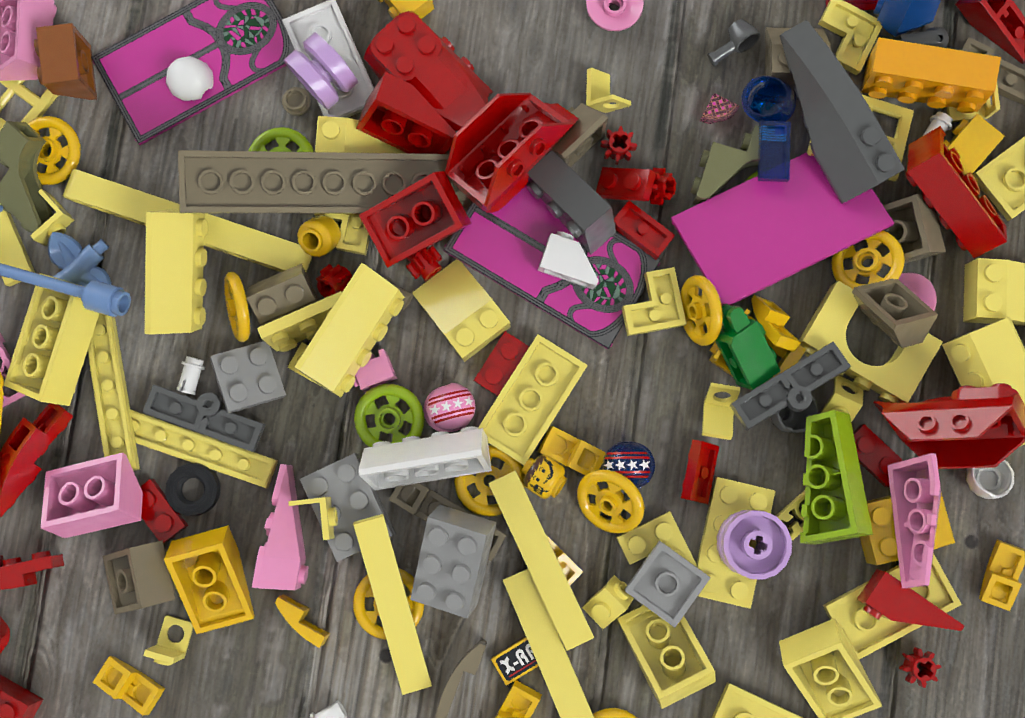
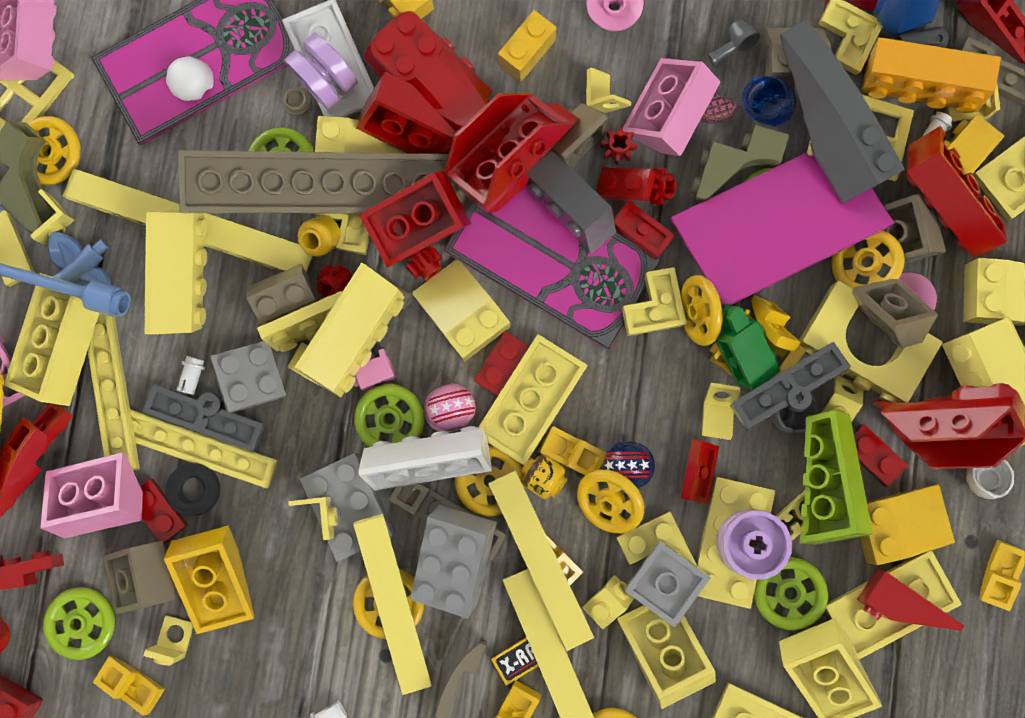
dark orange slope [34,23,97,100] -> none
yellow plate [224,272,250,342] -> none
bright pink wedge [252,464,308,591] -> none
yellow slope [275,594,330,648] -> none
white slope [537,231,598,290] -> none
clear blue tile [758,121,791,182] -> none
bright pink wedge [887,453,941,588] -> none
red gear [899,647,941,688] -> none
none -> lime plate [43,587,115,660]
none -> yellow brick [498,10,557,83]
none -> bright pink slope [623,58,720,157]
none -> lime plate [754,557,828,631]

